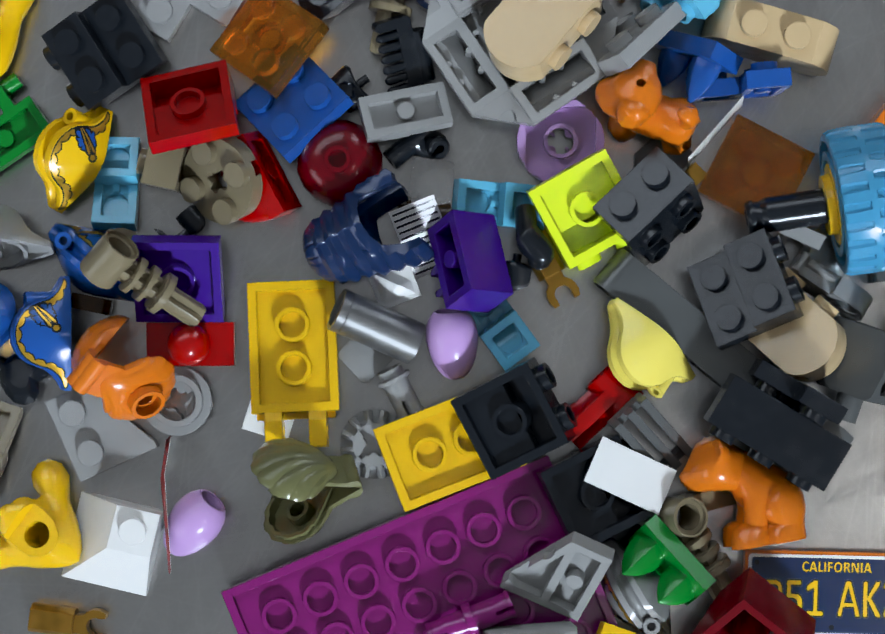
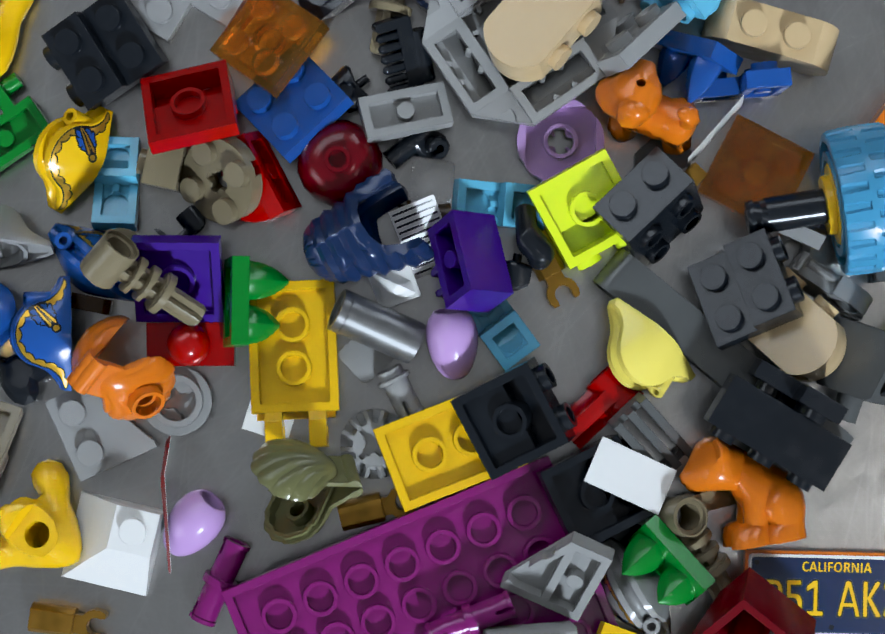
none -> magenta pin [189,535,251,627]
none -> green tile [223,256,289,348]
none -> pearl gold bar [337,488,415,531]

